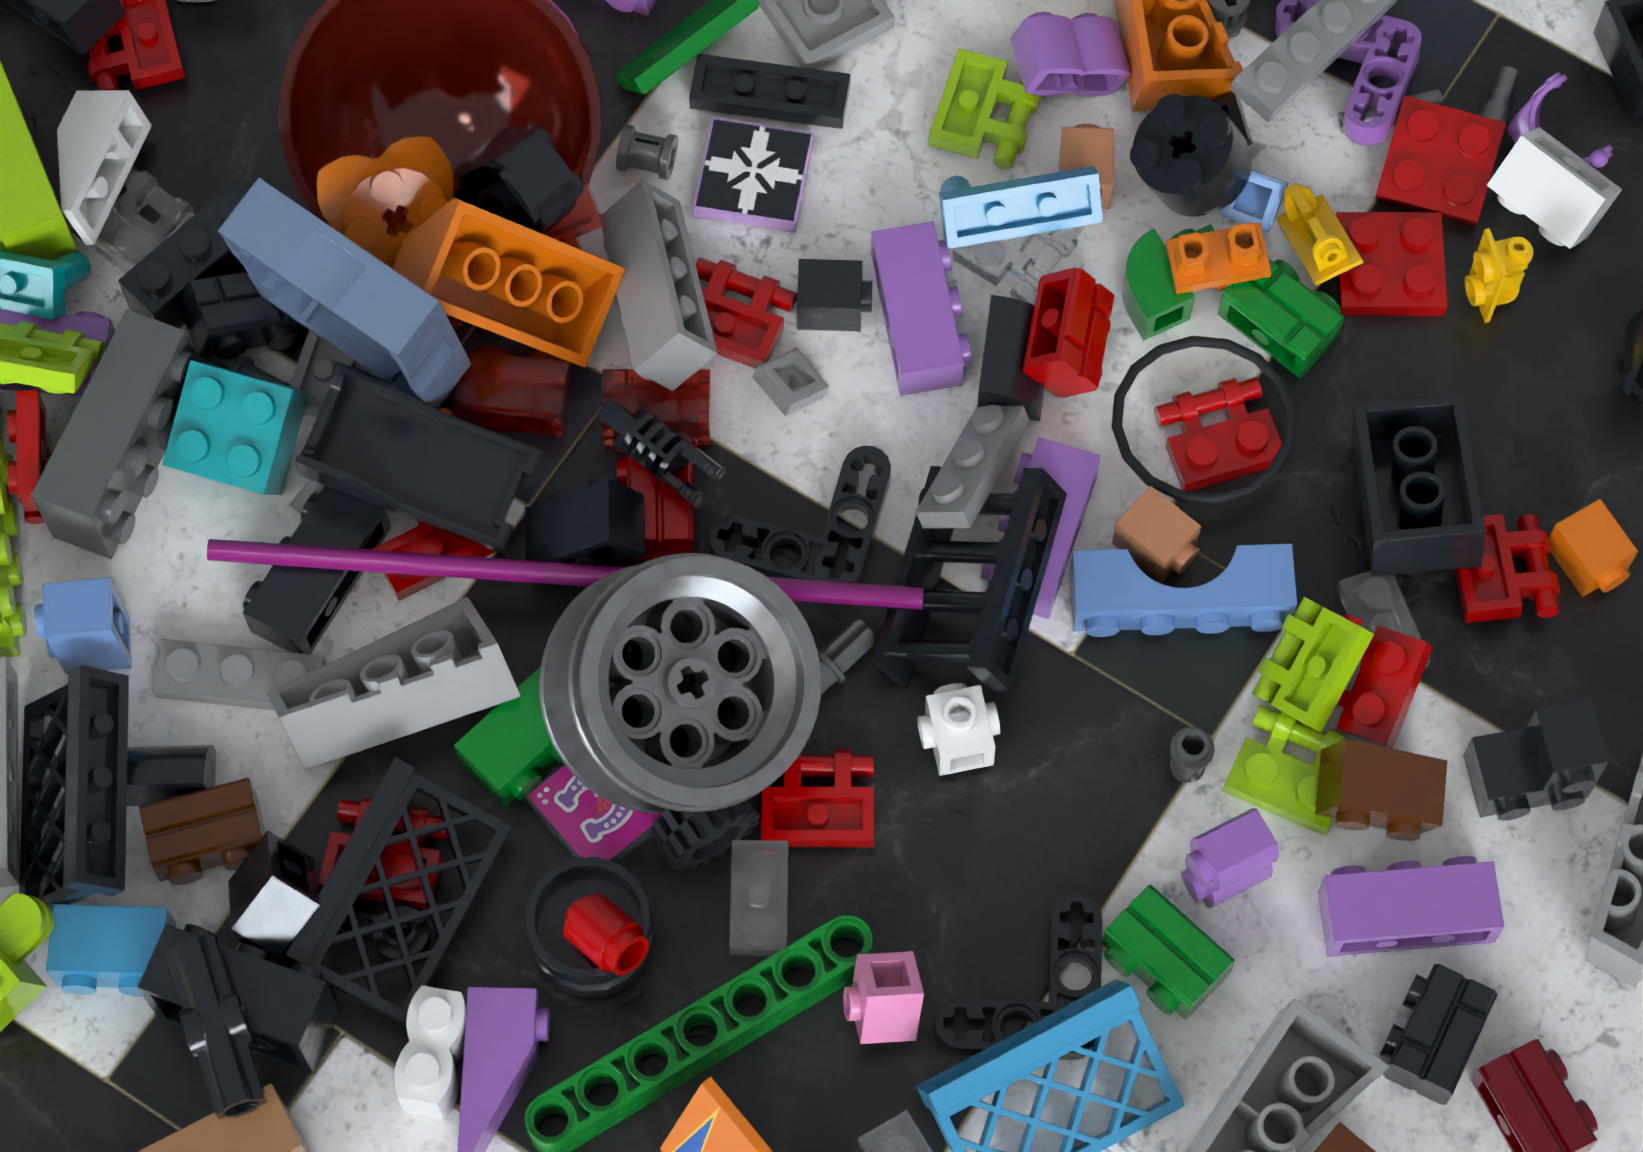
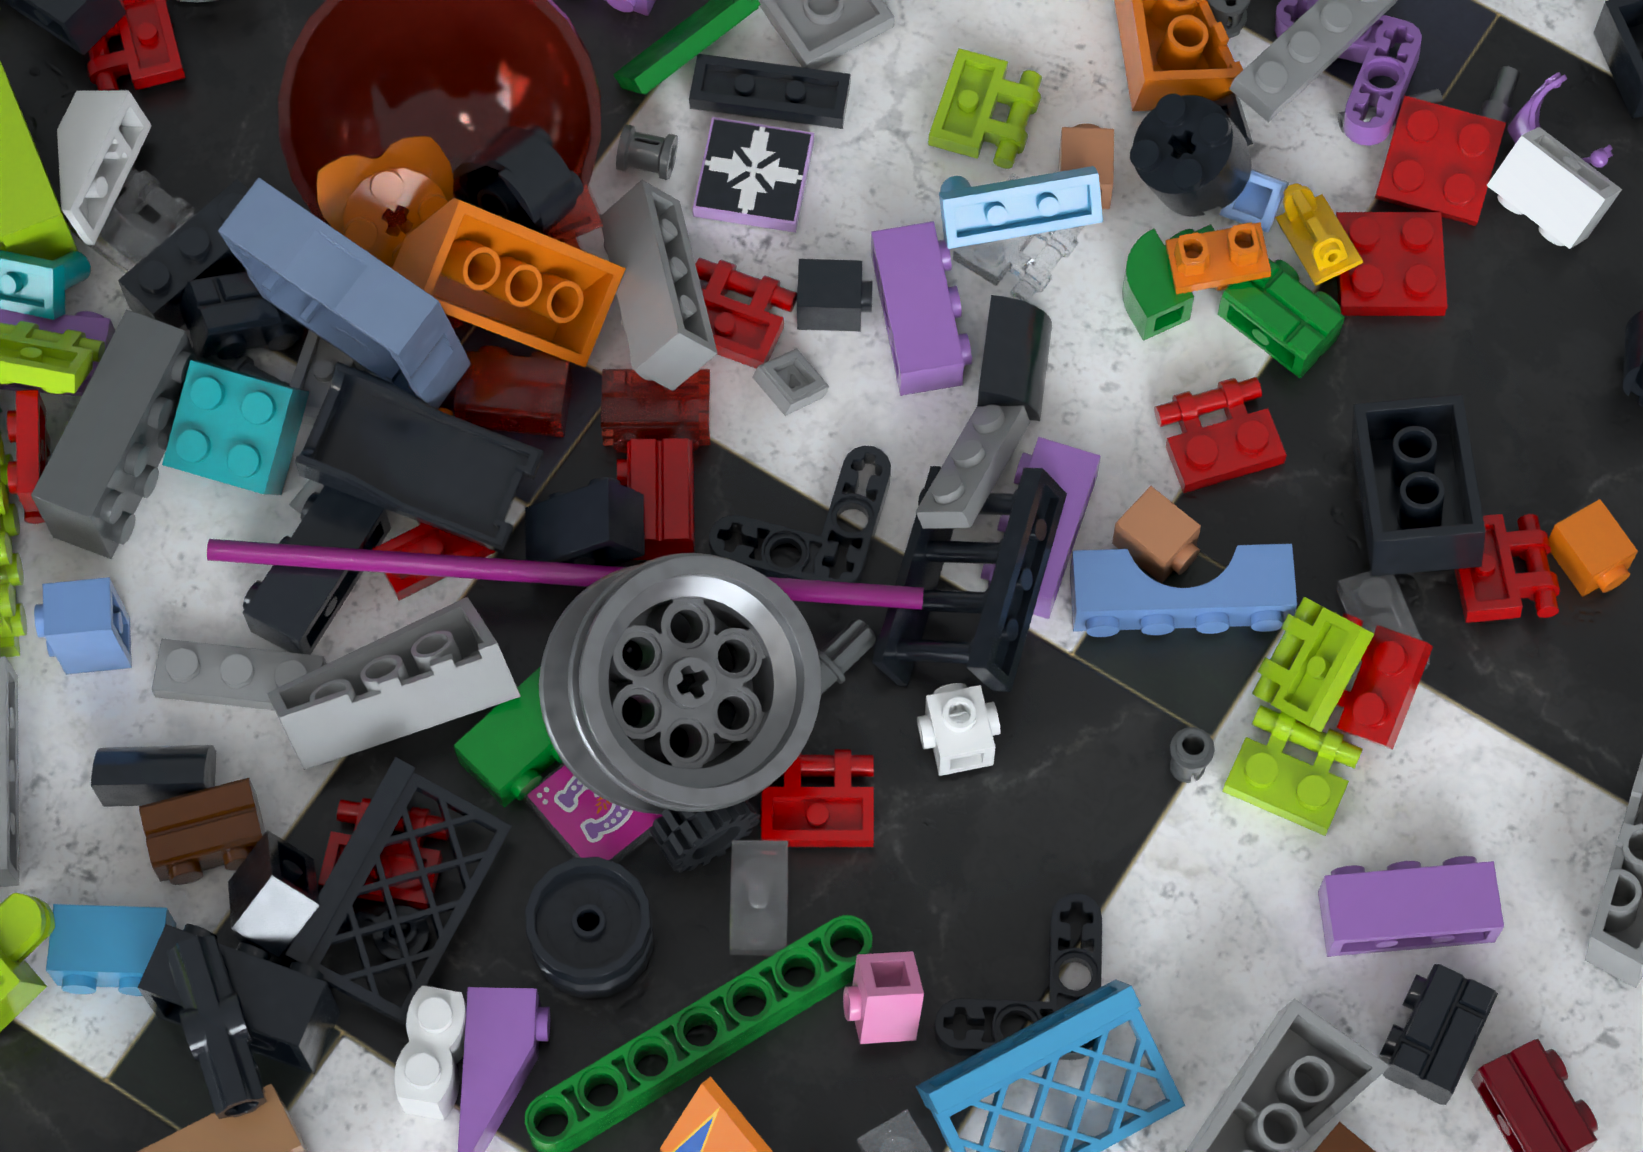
black fence [19,665,129,912] -> none
red brick [563,893,649,975] -> none
black hinge [597,399,726,509] -> none
medium lavender brick [1010,12,1131,96] -> none
red brick [1022,267,1114,398] -> none
green brick [1102,884,1235,1020] -> none
black piece [1111,336,1296,504] -> none
medium lavender brick [1181,808,1279,908] -> none
reddish brown brick [1315,739,1447,841] -> none
black brick [1463,699,1609,821] -> none
yellow hinge [1465,228,1533,323] -> none

